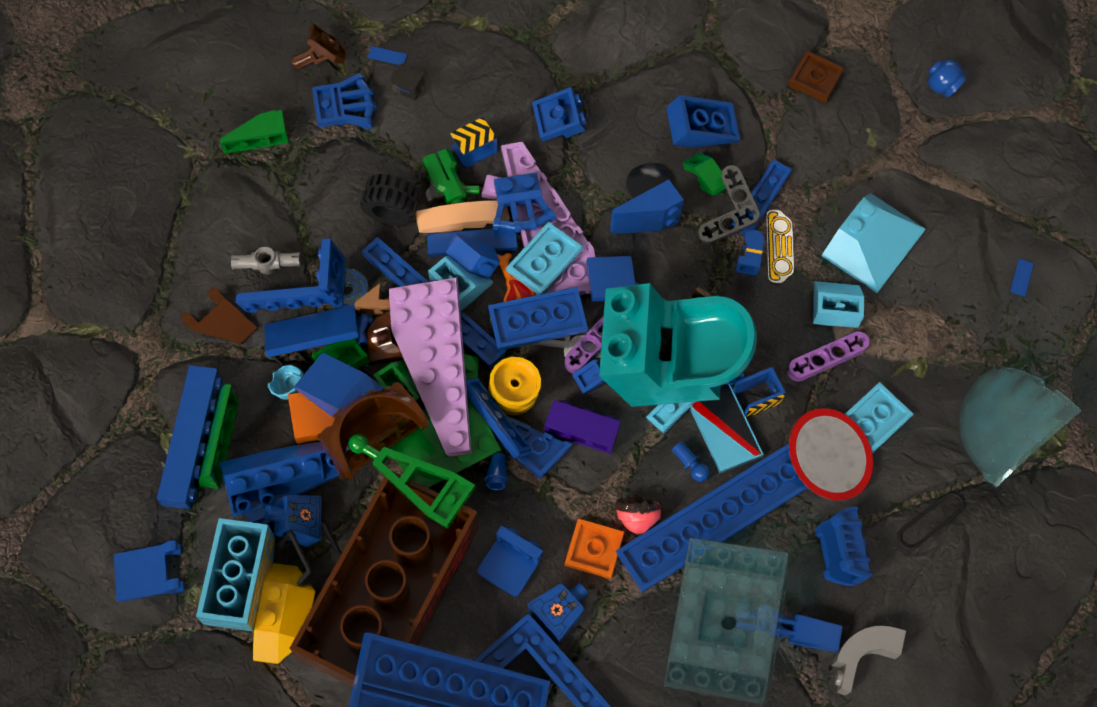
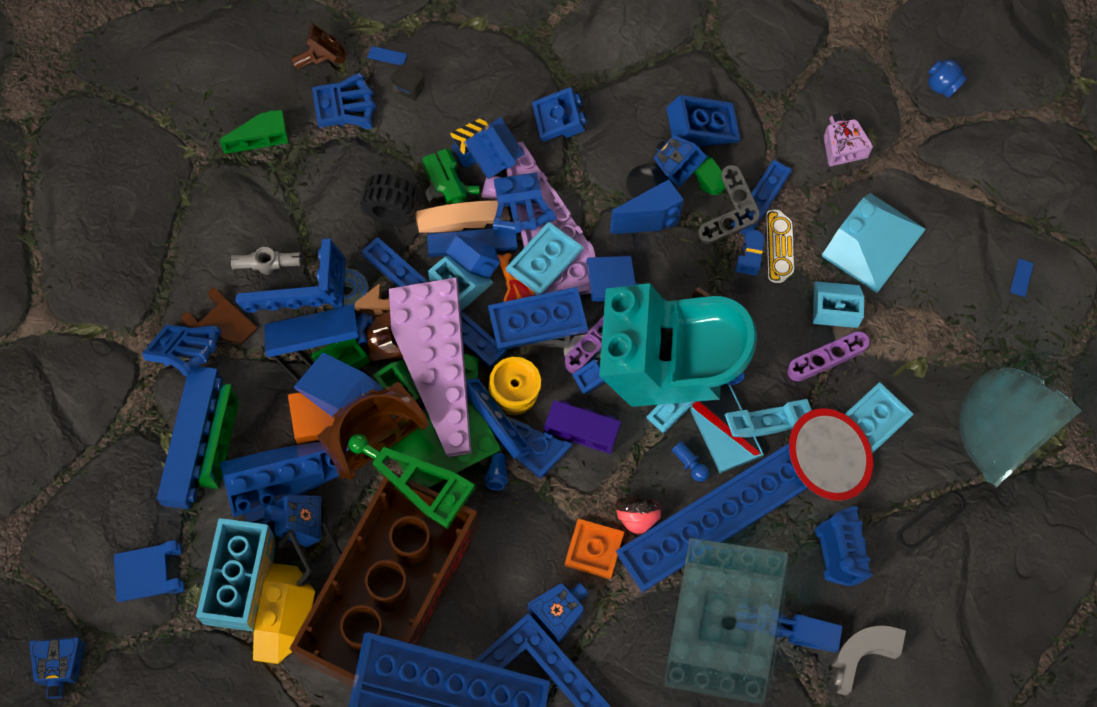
medium azure hair [268,365,304,400] -> none
blue bracket [477,525,543,597] -> none
blue piece [733,367,786,418] -> none
reddish brown tile [788,51,845,103] -> none
none -> torso [30,638,85,699]
none -> blue plate [142,324,221,376]
none -> blue bracket [464,117,524,179]
none -> torso [654,136,707,188]
none -> medium azure slope [725,399,812,437]
none -> lavender torso [824,113,873,167]

